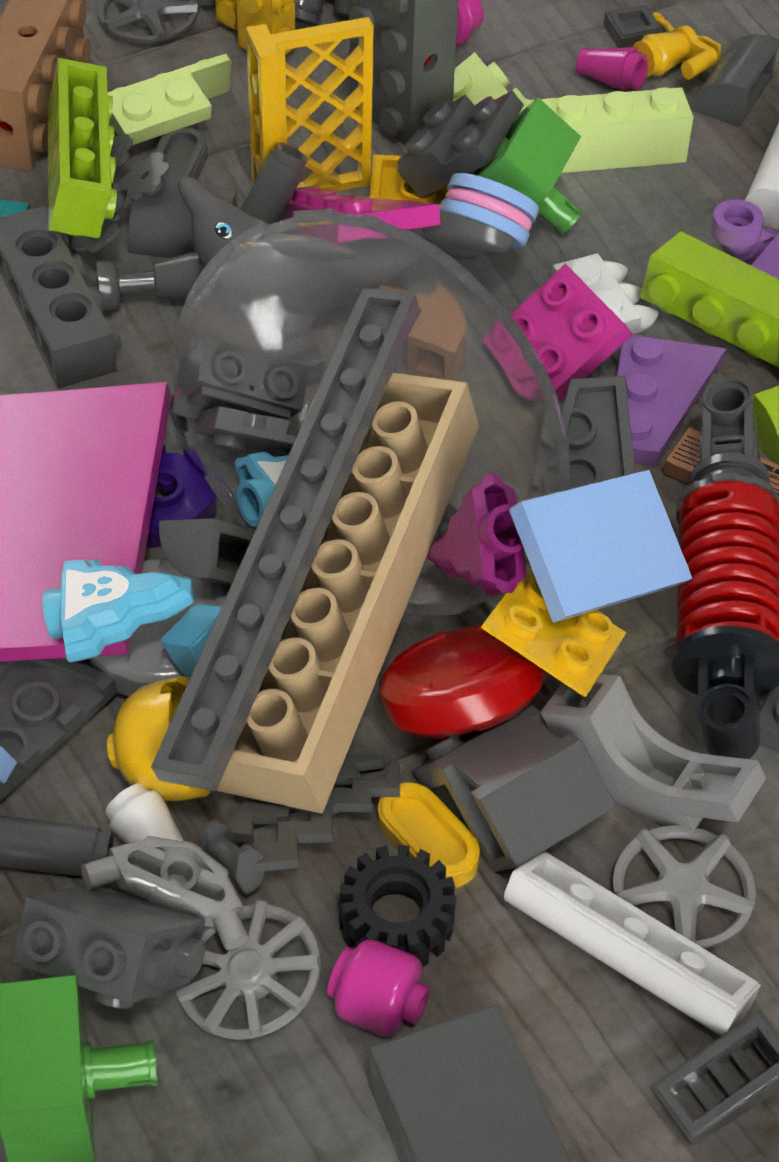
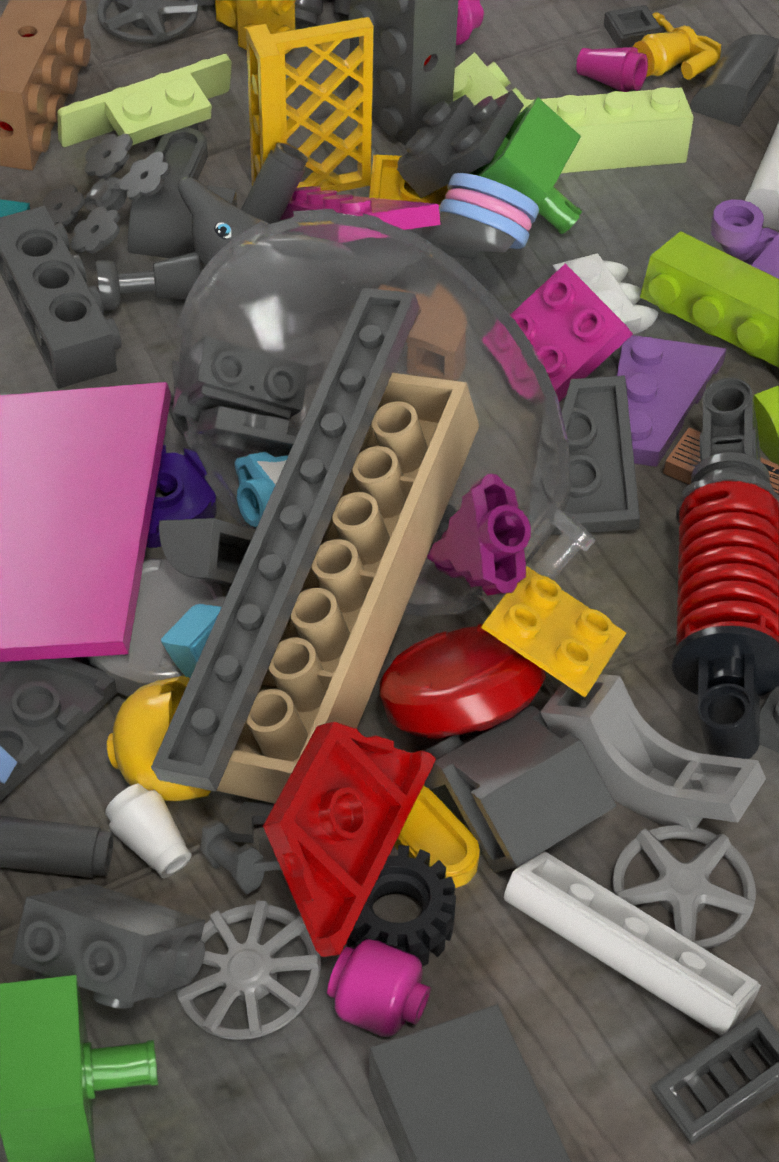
medium azure rock [43,559,194,662] -> none
lime brick [48,58,117,238] -> none
light grey piece [81,836,249,950] -> none
light blue tile [509,470,693,623] -> none
none -> red wing [263,722,436,957]

